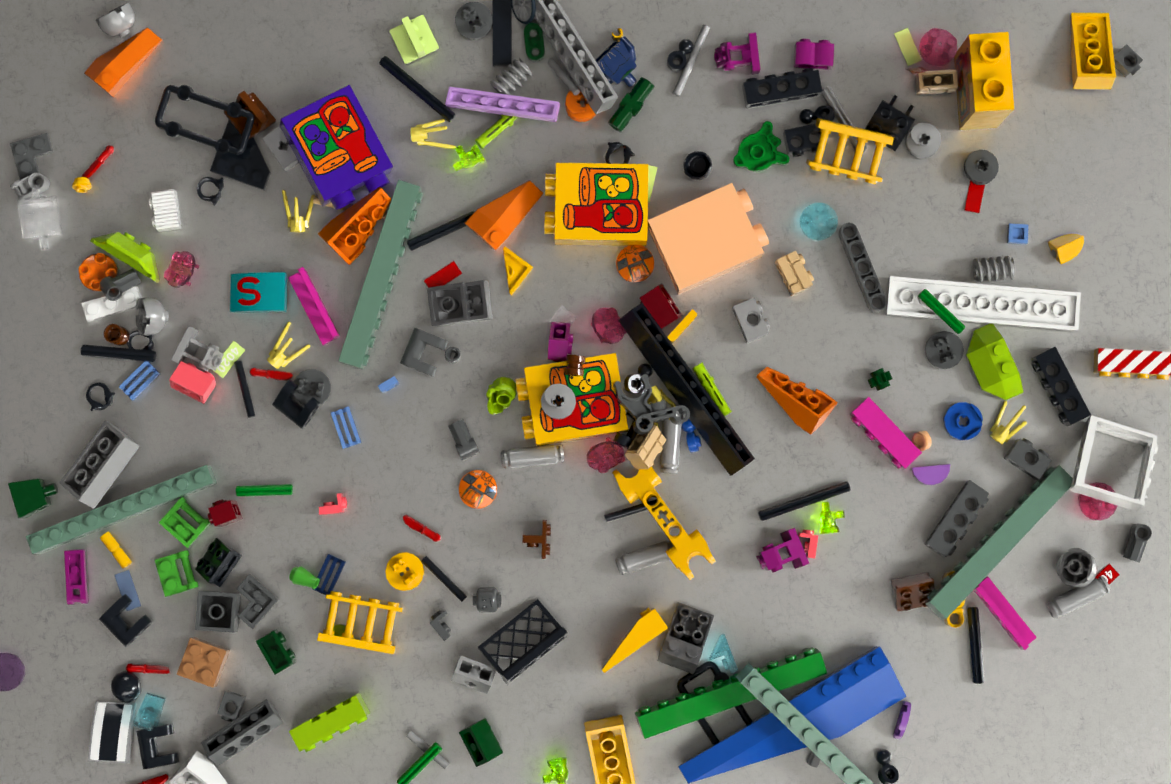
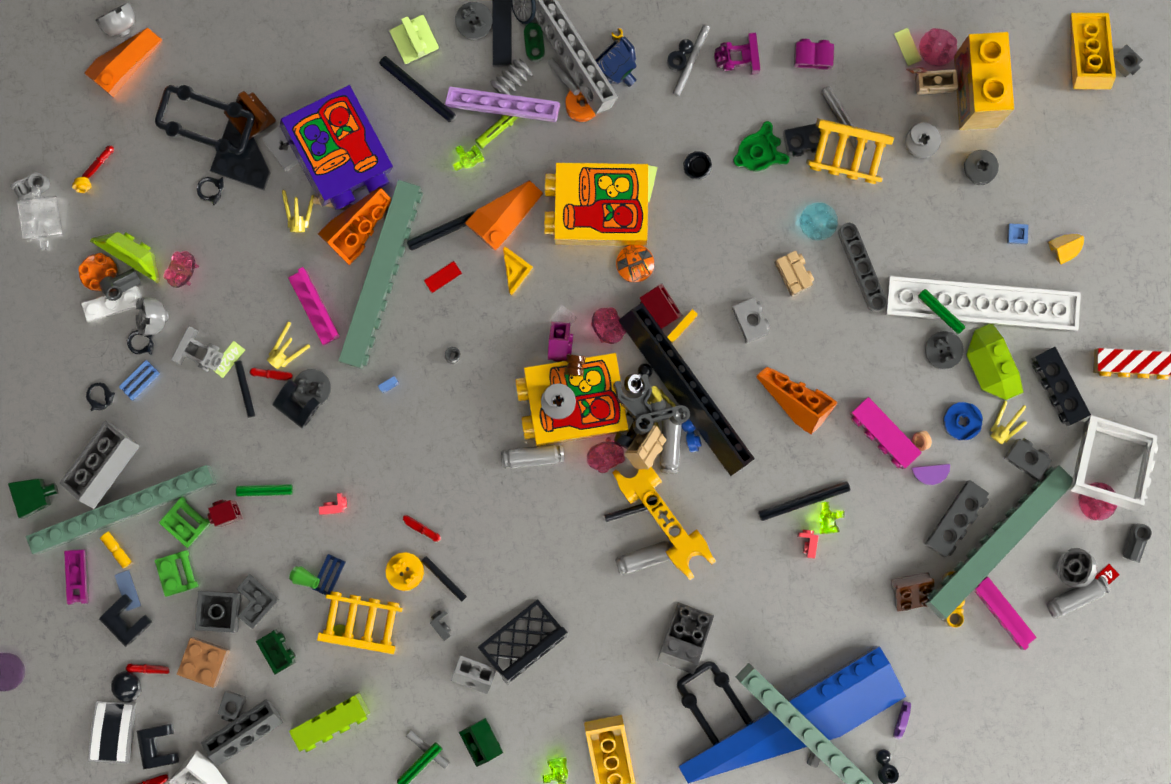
dark grey plate [10,133,53,180] -> none
black axle [81,345,156,362] -> none
reddish brown wheel [104,324,129,346] -> none
clear light blue slope [133,693,166,731] -> none
white brick [149,189,182,232] -> none
coral brick [169,361,216,404] -> none
black bracket [195,538,242,587] -> none
teal slope [230,272,287,313] -> none
medium blue tile [331,406,361,449] -> none
dark grey connector [400,328,448,377] -> none
light yellow plant [411,119,457,149] -> none
flat silver slope [427,280,493,326] -> none
dark grey piece [448,419,480,461] -> none
orange dish [459,470,497,509] -> none
dark grey head [473,587,501,613] -> none
lime head [486,377,517,415] -> none
reddish brown bracket [523,520,551,559] -> none
yellow slope [602,607,668,673] -> none
black piece [605,142,635,164] -> none
dark green piece [608,77,655,133] -> none
green brick [635,647,827,739] -> none
light nougat brick [648,183,769,295] -> none
lime pin [692,362,732,416] -> none
clear light blue slope [709,634,738,673] -> none
black brick [742,68,822,108] -> none
magenta tile [756,528,810,573] -> none
black plate [799,105,835,124] -> none
black plate [865,95,915,151] -> none
dark green gear [868,368,893,391] -> none
red sticker [965,180,985,213] -> none
black axle [967,607,984,684] -> none
light grey piece [973,256,1015,282] -> none

